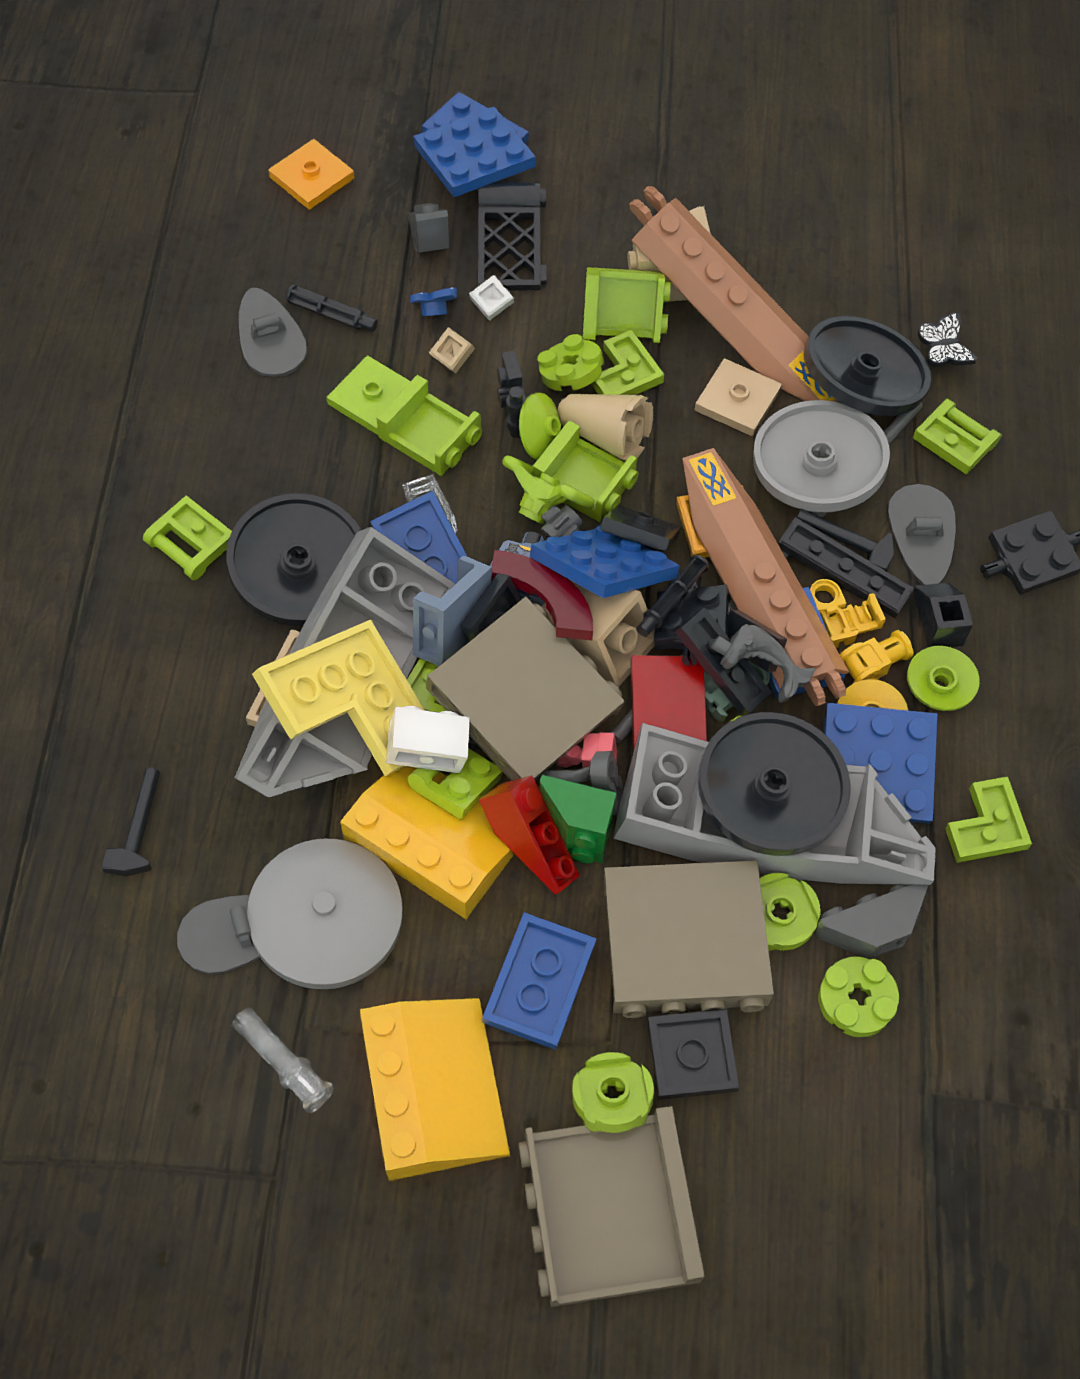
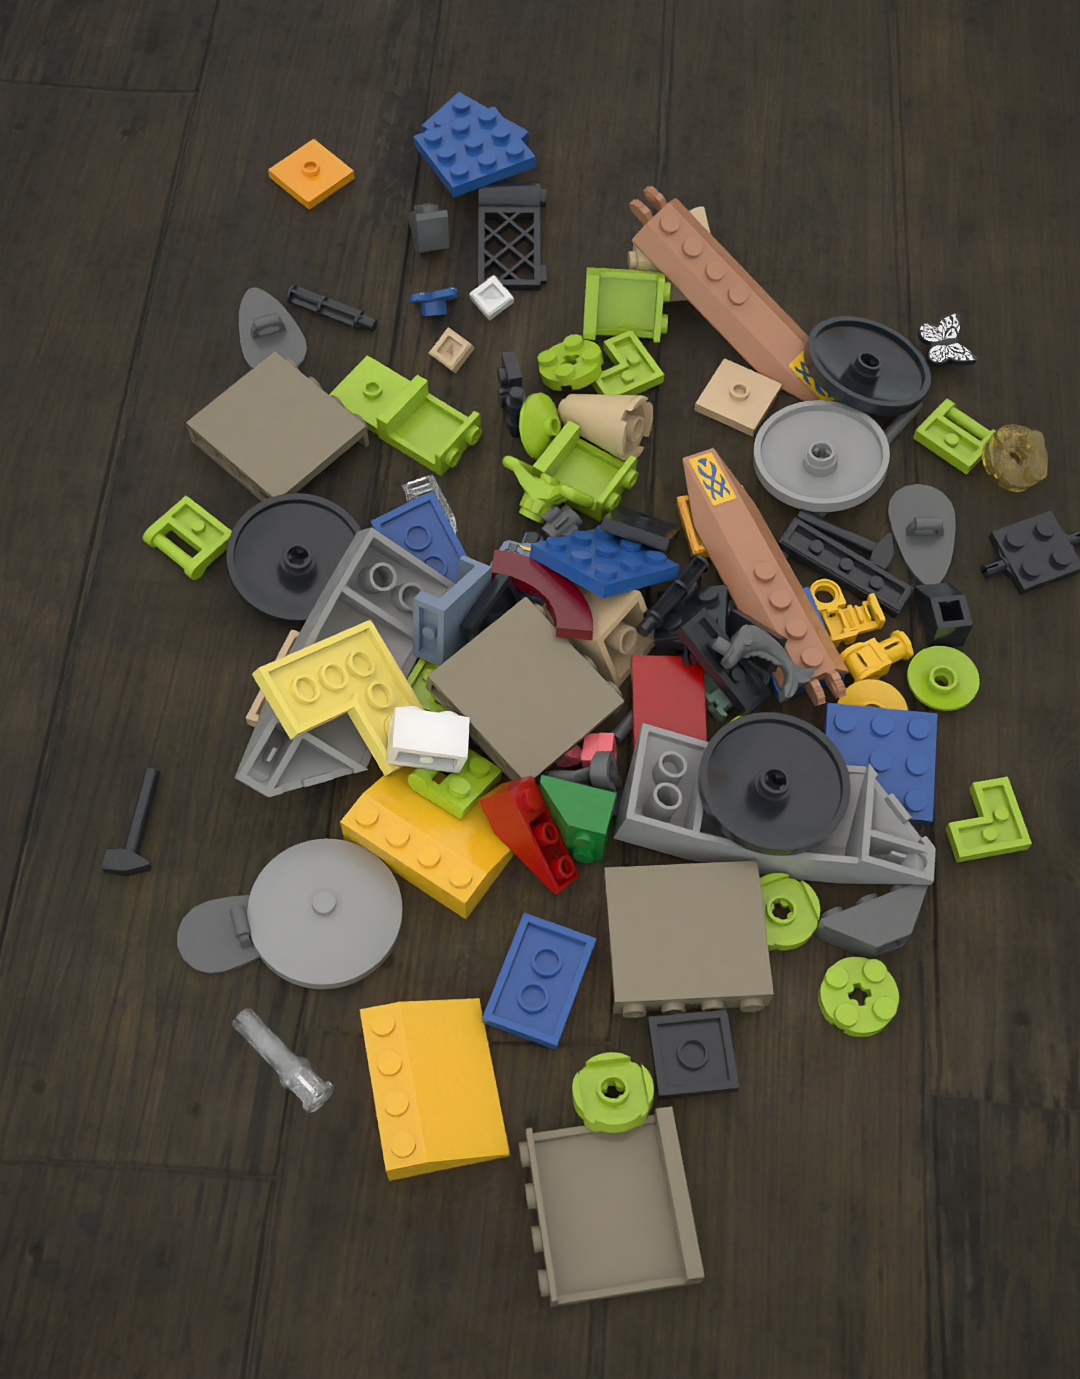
none -> dark tan panel [186,351,369,501]
none -> clear yellow plate [982,424,1048,492]

